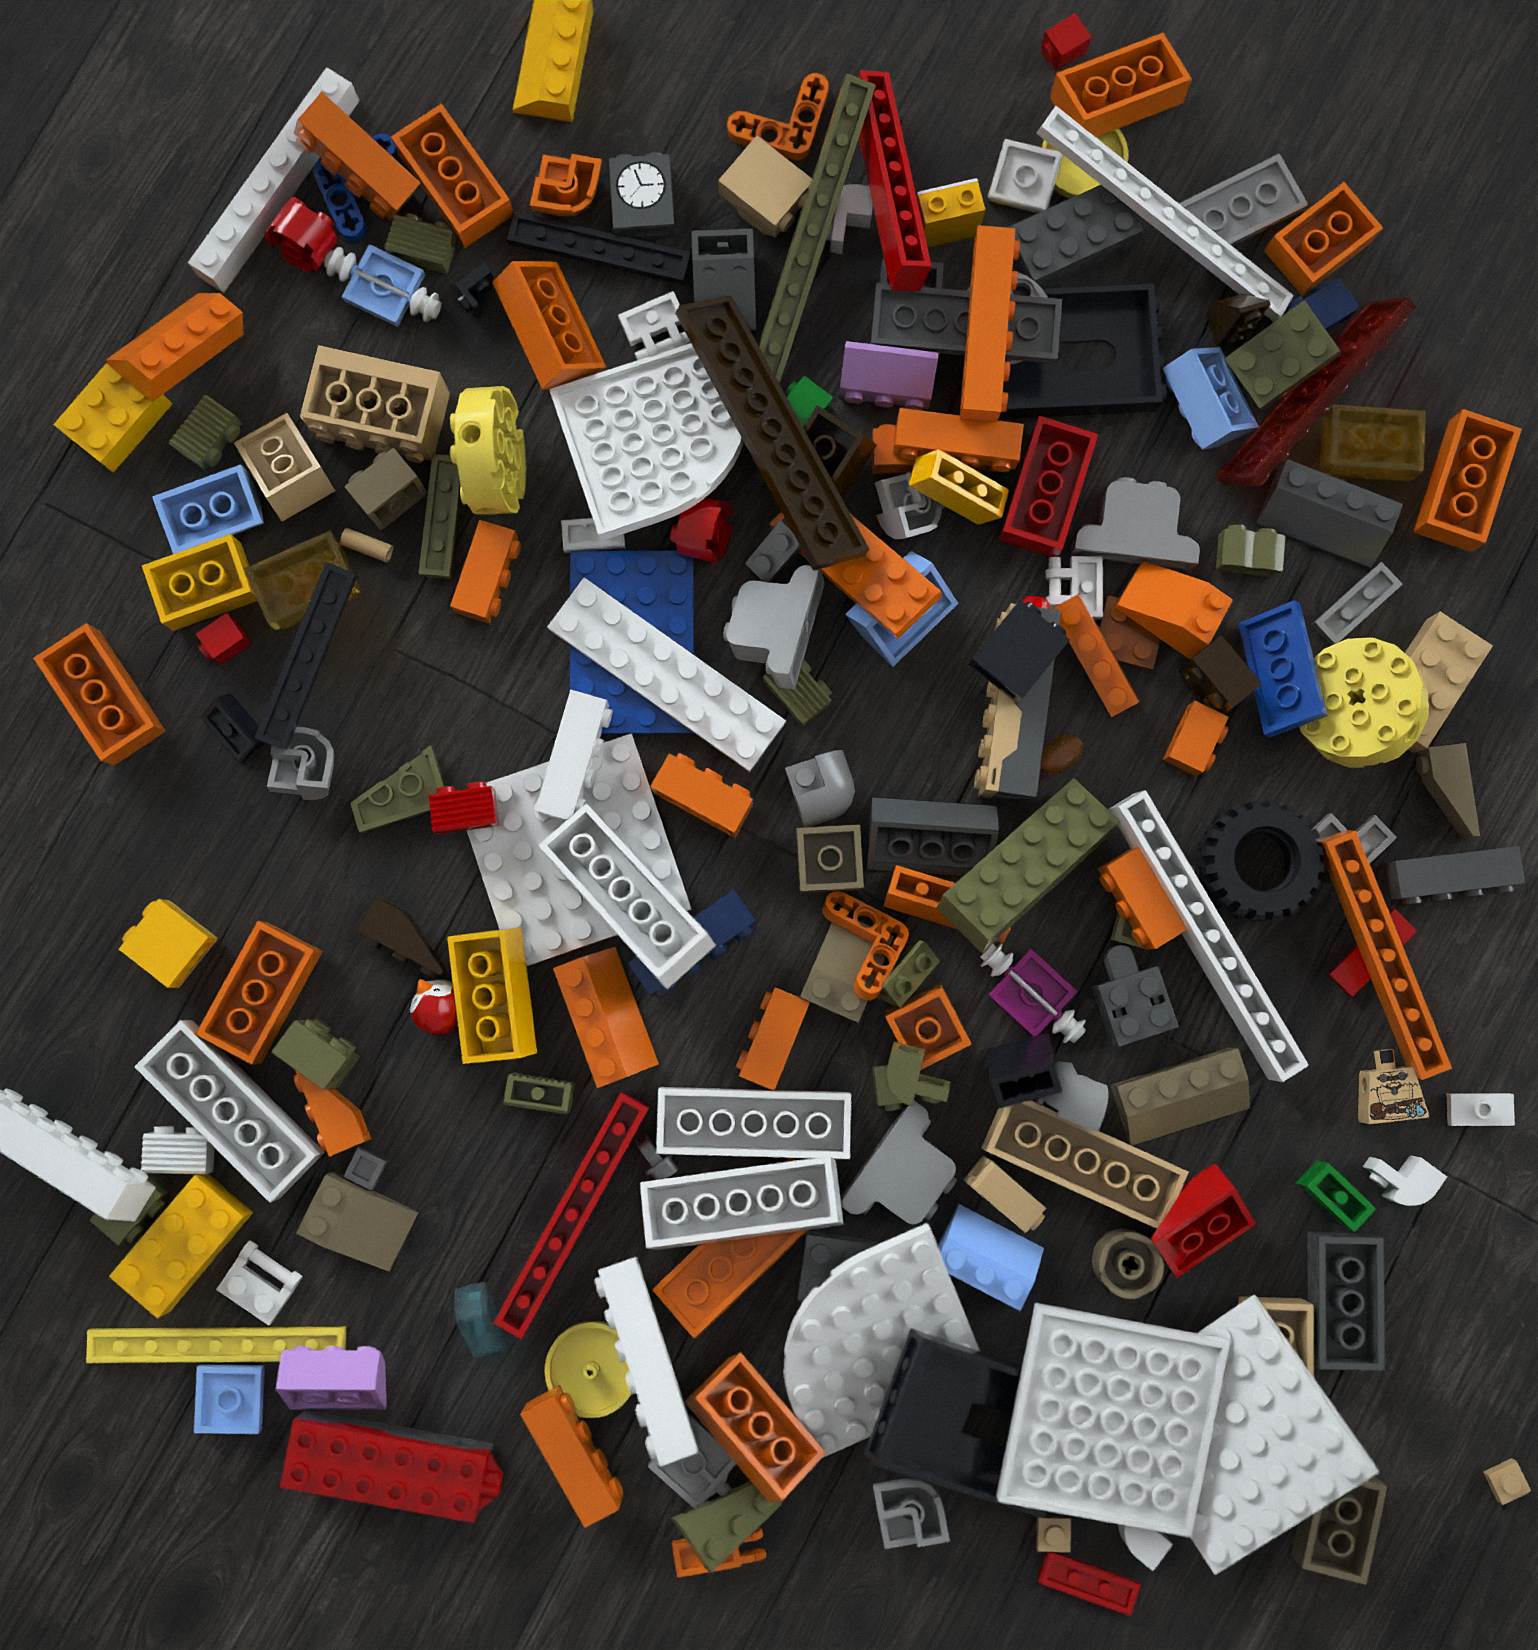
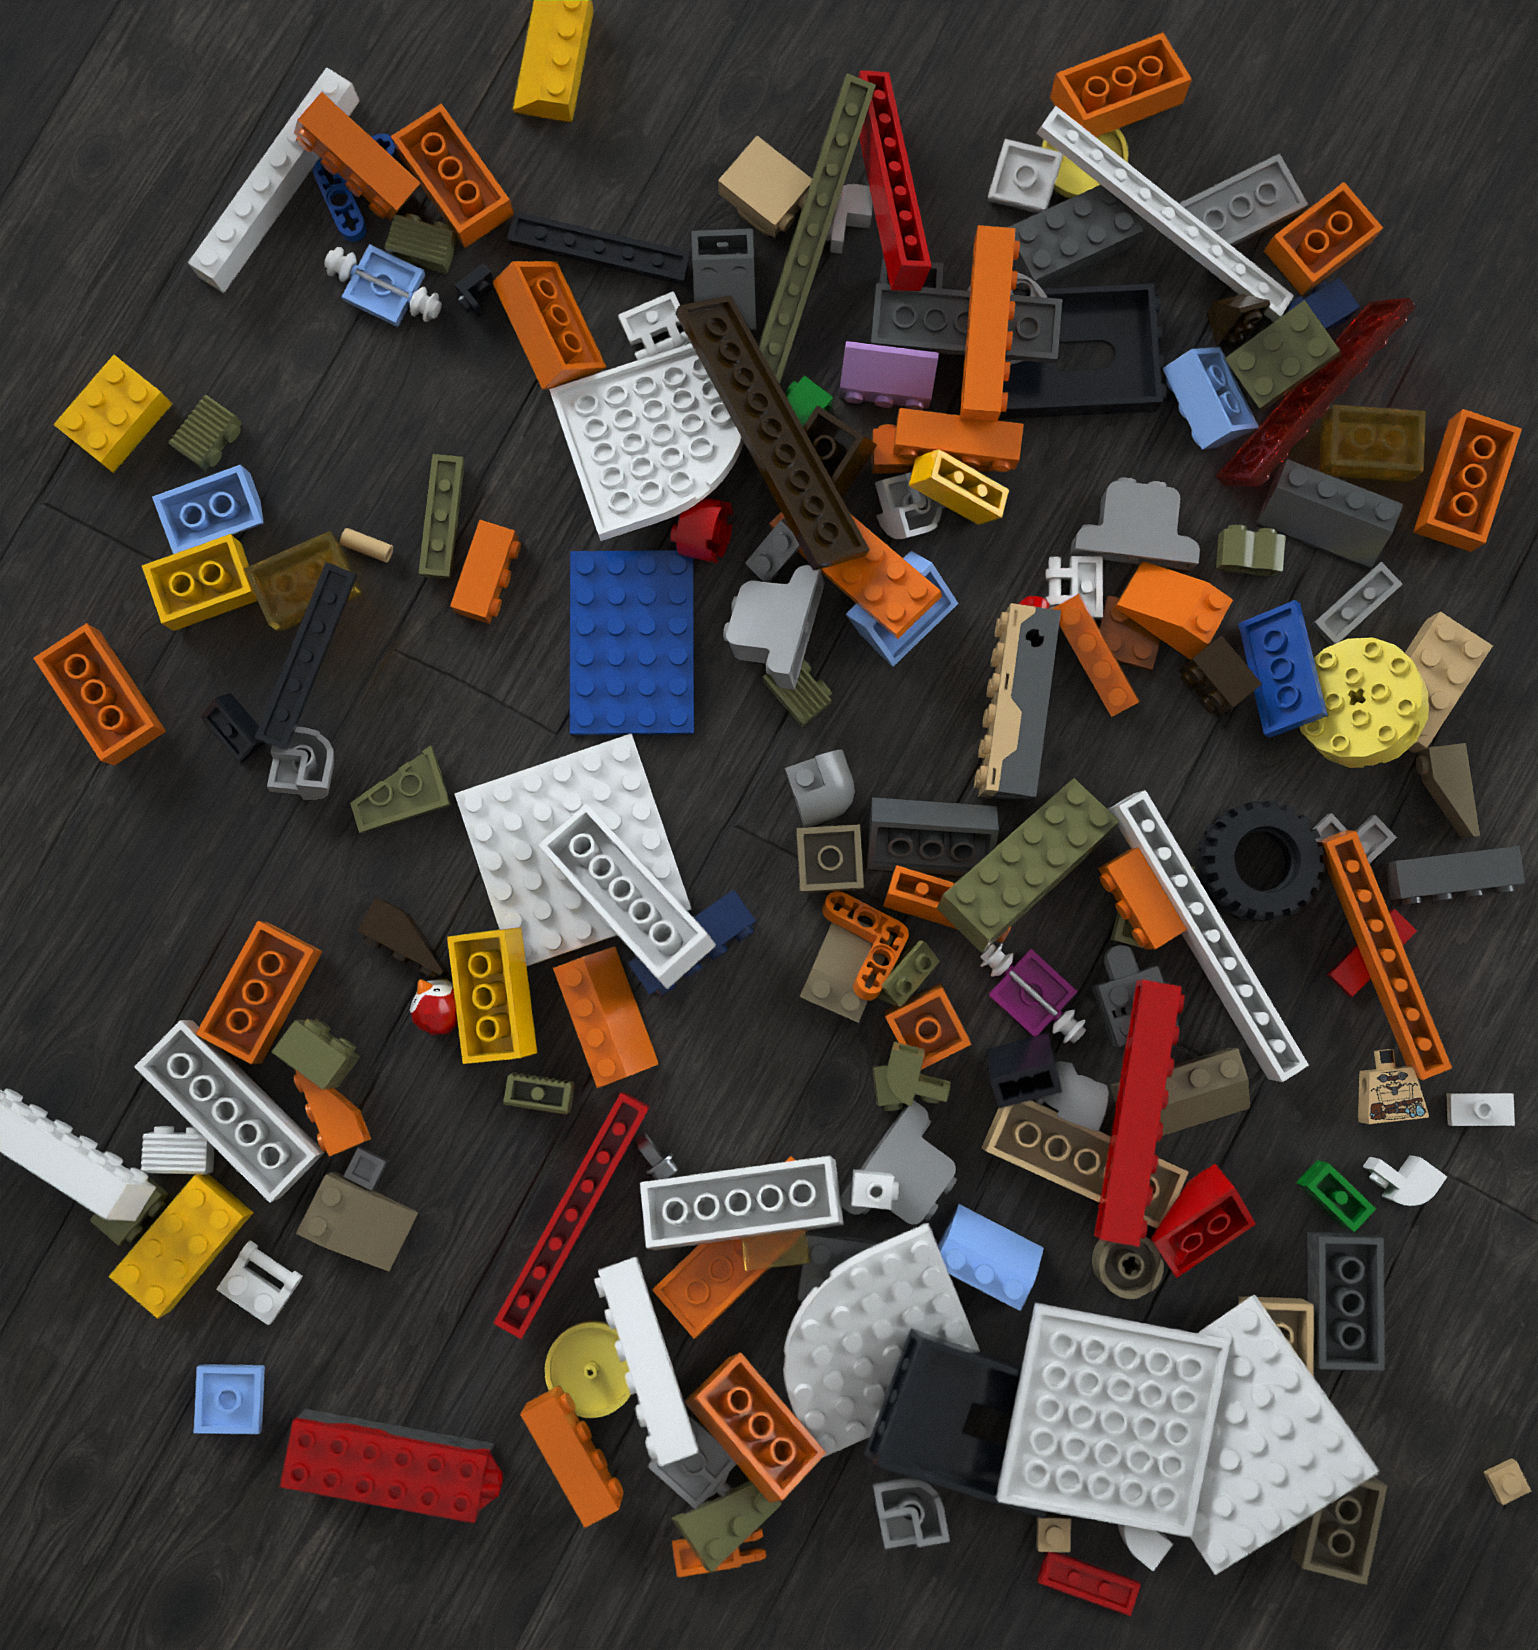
light yellow tile [86,1327,346,1363] -> none
orange slope [106,293,243,402] -> none
yellow piece [119,899,218,988] -> none
red brick [196,613,252,664] -> none
tan slope [234,413,335,521] -> none
red brick [264,197,338,272] -> none
lavender slope [276,1346,387,1410] -> none
tan brick [300,345,450,463] -> none
dark tan brick [344,448,428,531] -> none
red brick [428,782,500,835] -> none
light yellow brick [450,386,526,515] -> none
clear light blue slope [454,1281,505,1358] -> none
orange brick [530,154,602,216] -> none
white brick [535,690,613,821] -> none
white plate [547,578,786,773] -> none
white plate [561,518,625,553] -> none
dark grey brick [609,152,675,239] -> none
orange brick [650,753,753,838] -> none
white brick [656,1087,851,1159] -> none
orange beam [727,73,829,160] -> none
orange brick [736,988,810,1091] -> none
yellow piece [916,178,985,247] -> none
tan slope [963,1156,1046,1233] -> none
black brick [968,600,1070,704] -> none
red brick [998,416,1098,557] -> none
red brick [1041,13,1092,71] -> none
clear orange brick [1041,732,1085,777] -> none
orange brick [1162,701,1229,776] -> none
none -> clear yellow plate [741,1229,811,1271]
none -> white brick [850,1170,899,1209]
none -> red brick [1094,980,1184,1247]

